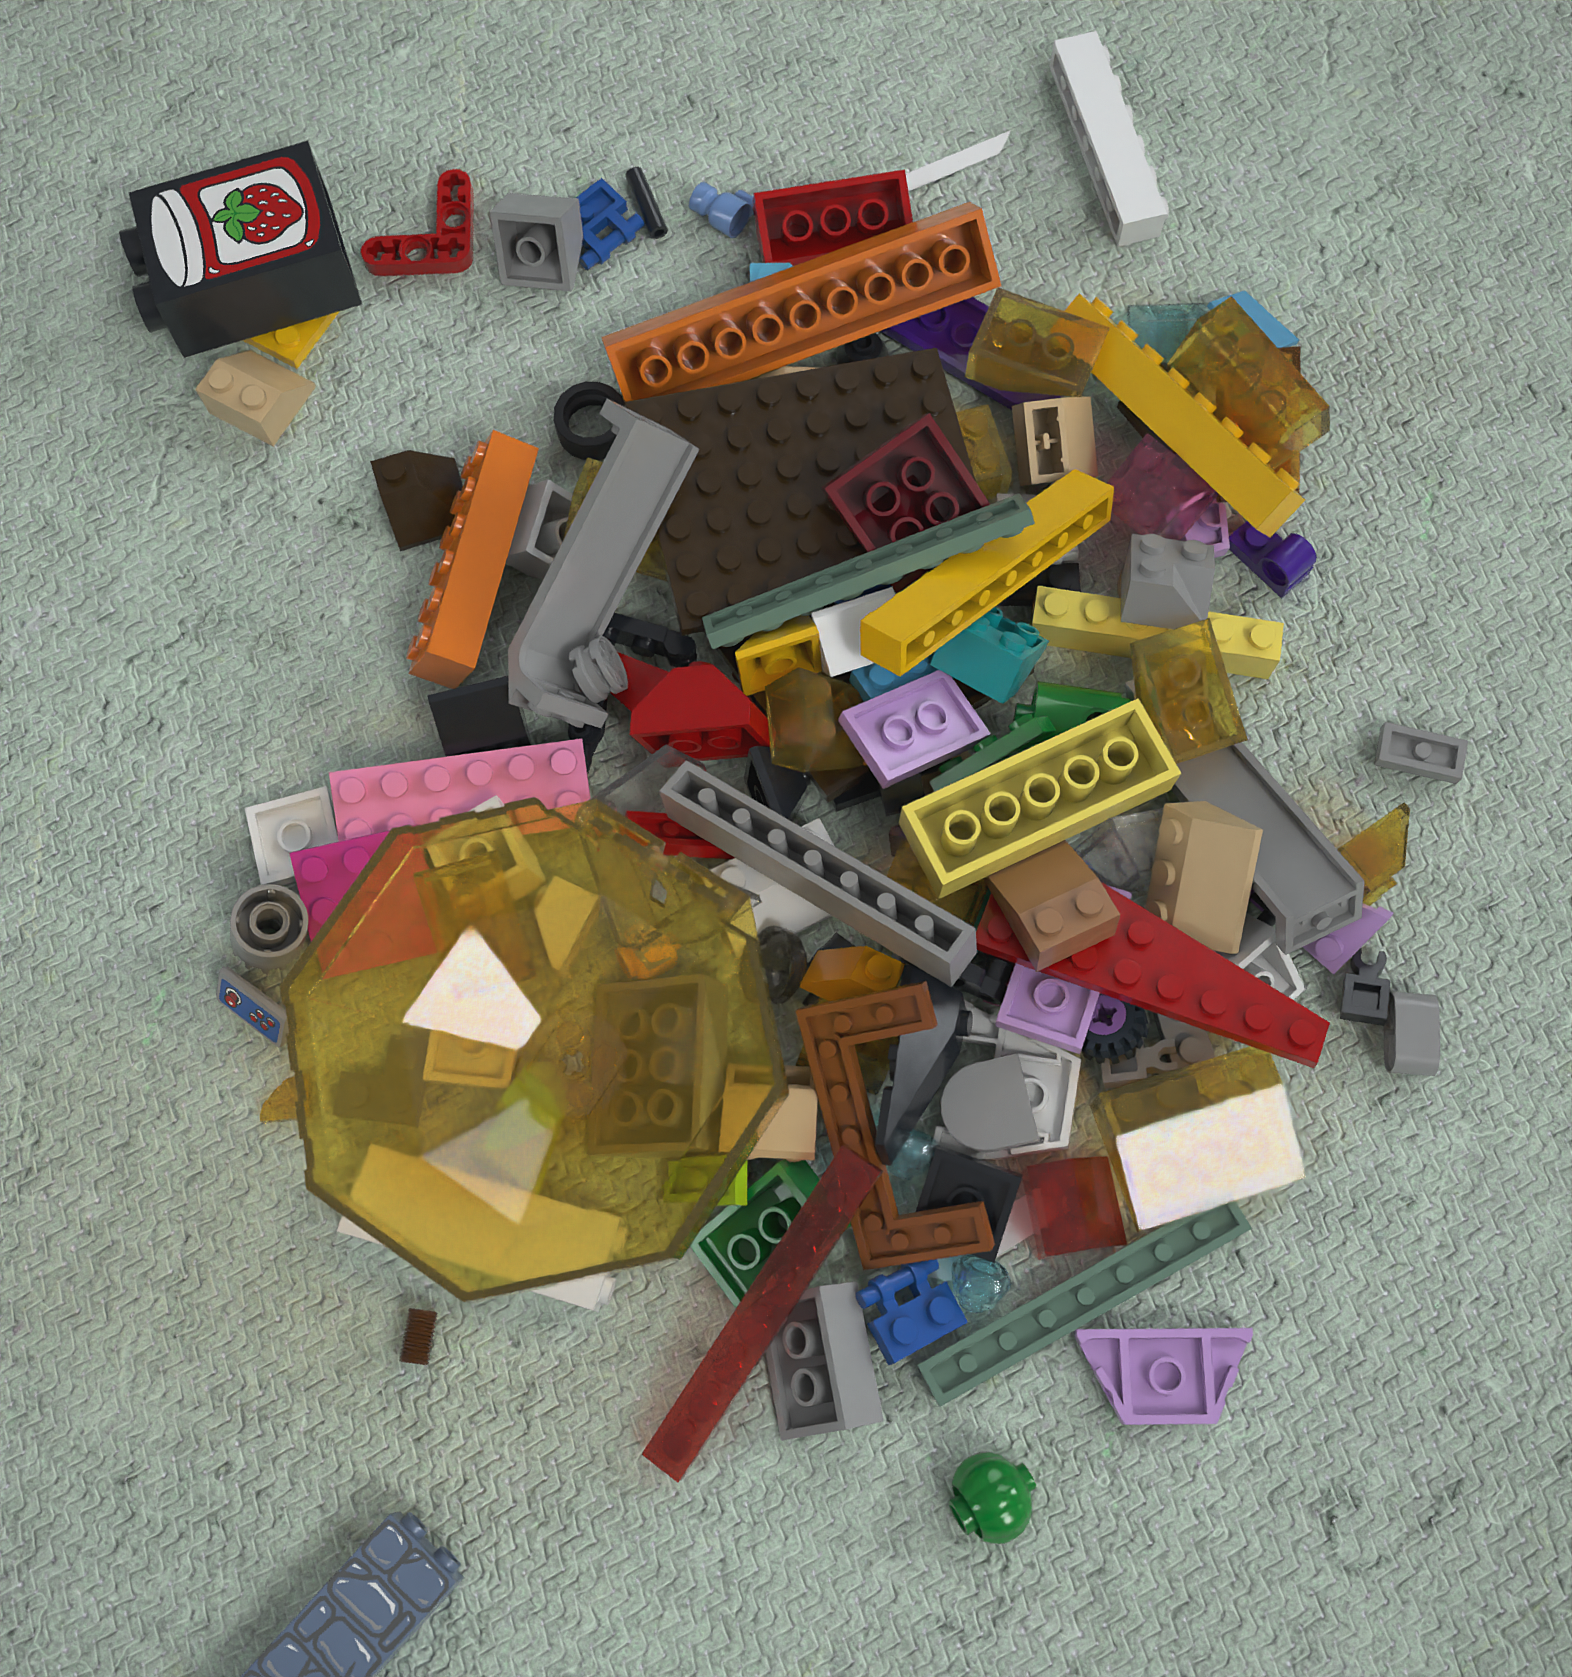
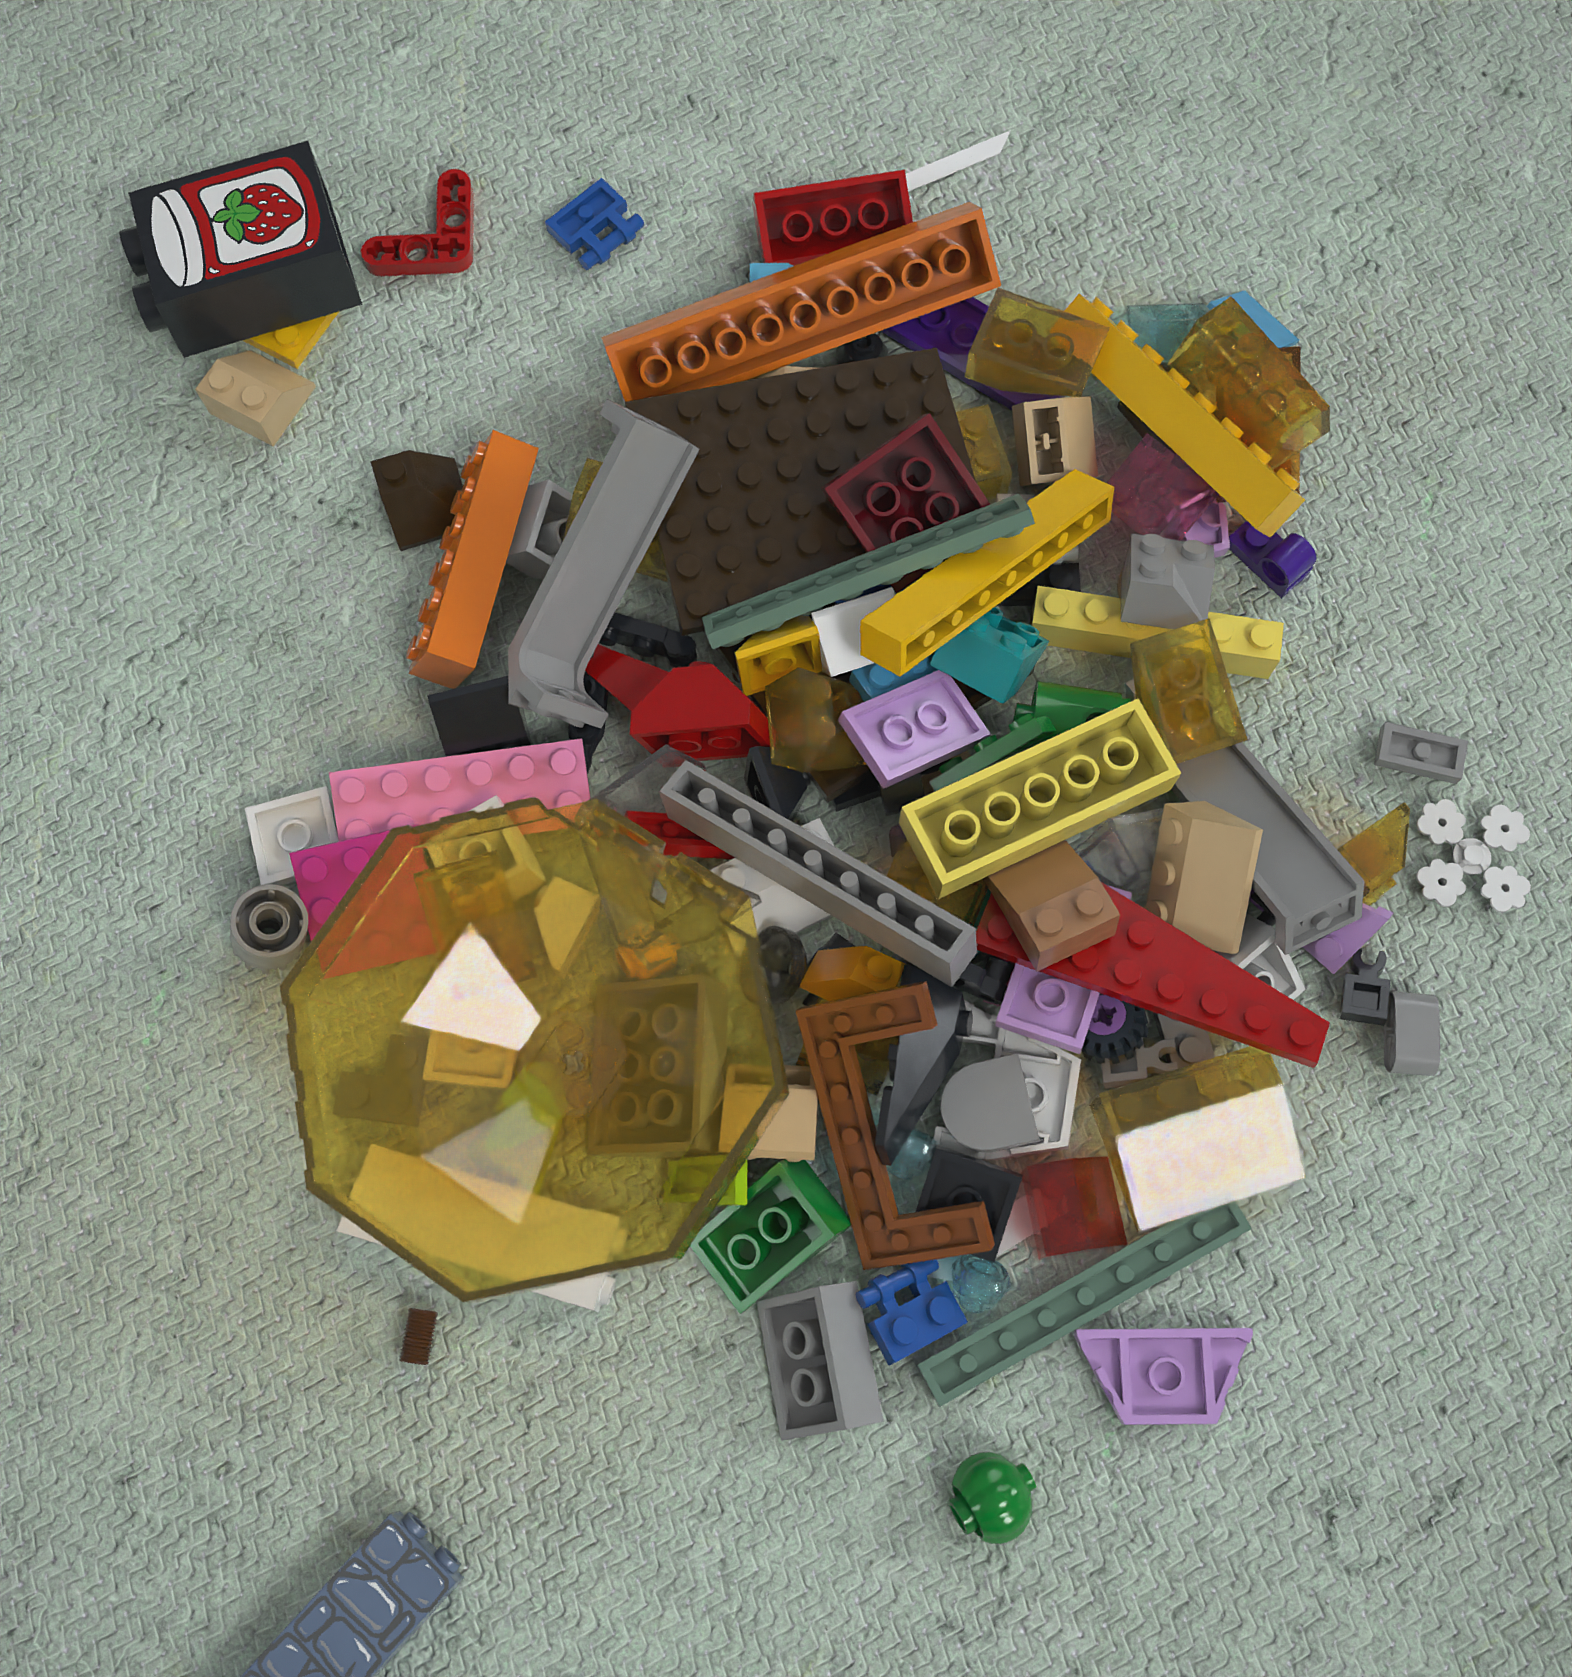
slope [216,966,301,1047] -> none
clear yellow tile [260,1074,307,1124] -> none
light grey slope [489,193,583,291] -> none
black tyre [553,381,625,461] -> none
light grey wheel [569,636,628,703] -> none
black piece [625,167,668,239] -> none
clear red plate [641,1145,883,1483] -> none
medium blue piece [689,182,754,238] -> none
white brick [1049,31,1169,247] -> none
none -> white plant [1416,799,1531,913]

